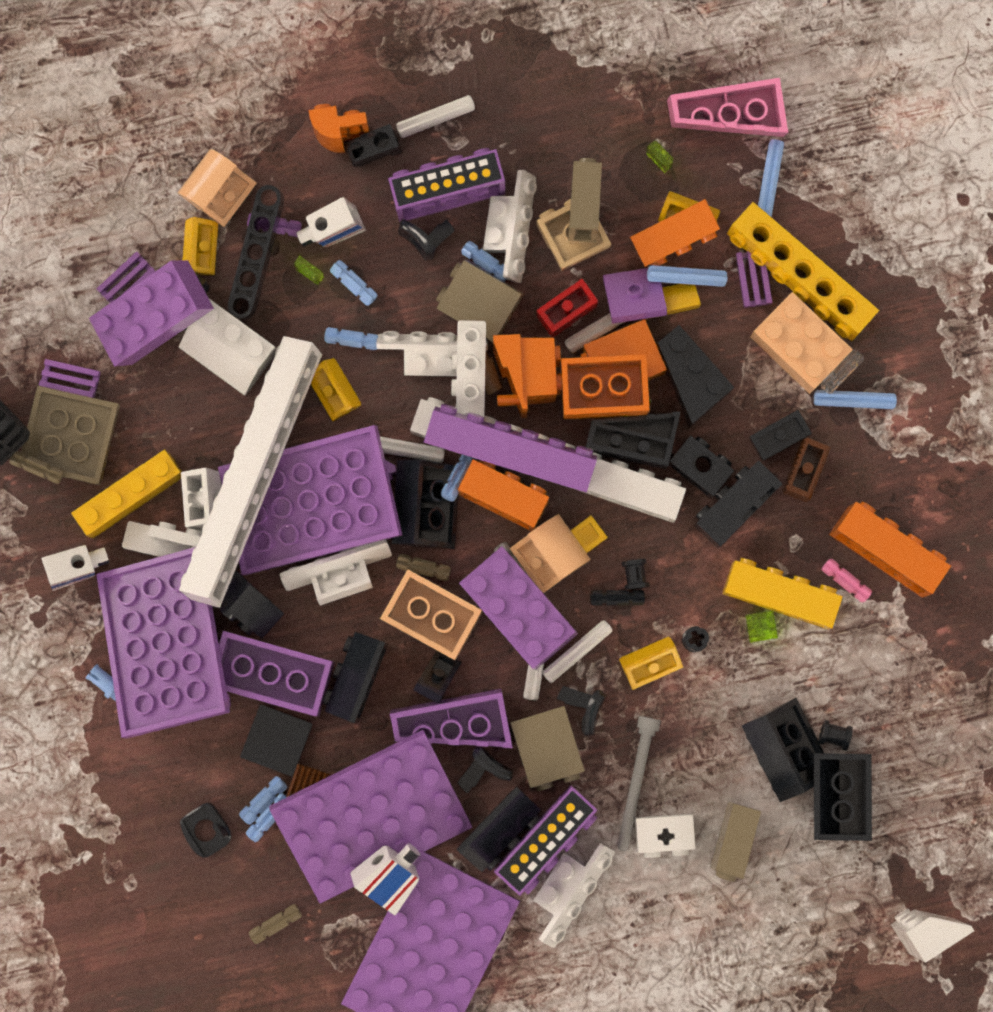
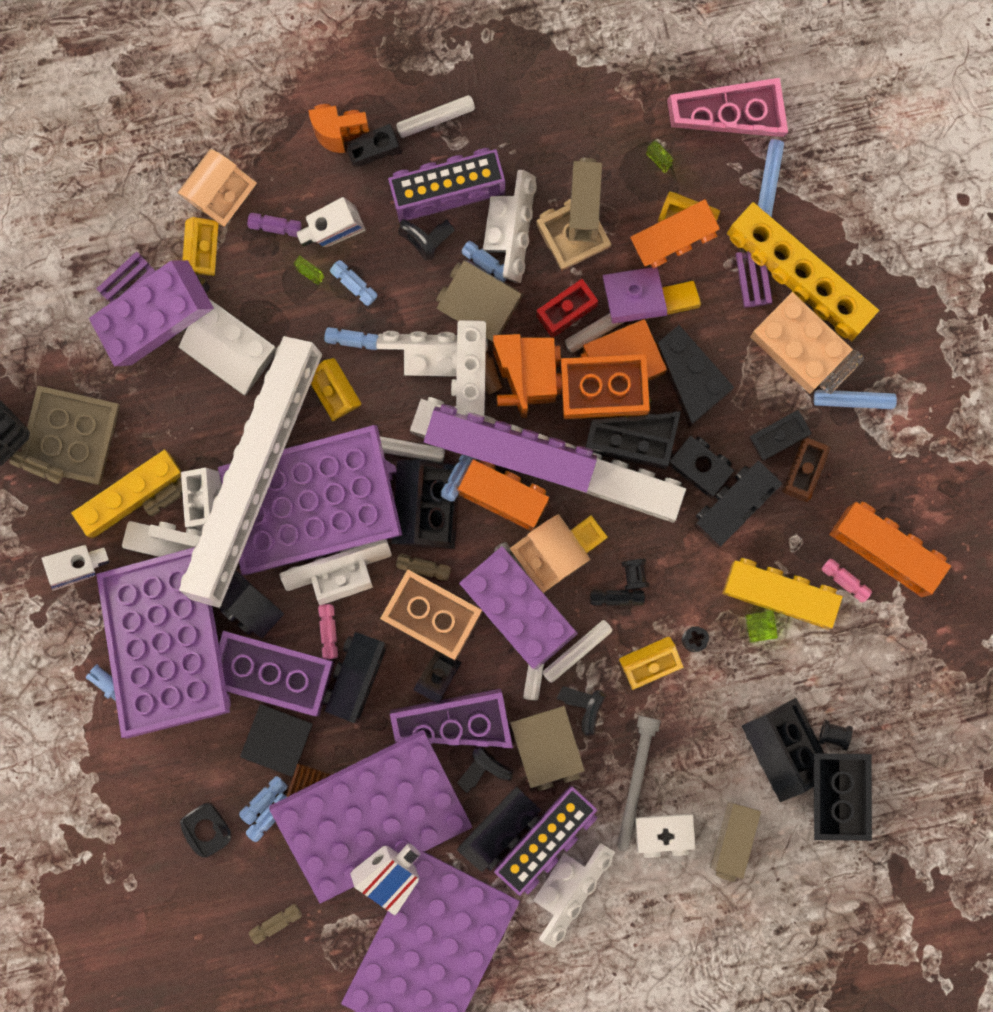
medium lavender tile [39,359,101,398] -> none
black beam [228,185,284,319] -> none
light blue axle [647,265,728,287] -> none
white slope [891,909,974,963] -> none
none -> dark tan axle [143,478,183,516]
none -> bright pink axle [318,604,338,659]

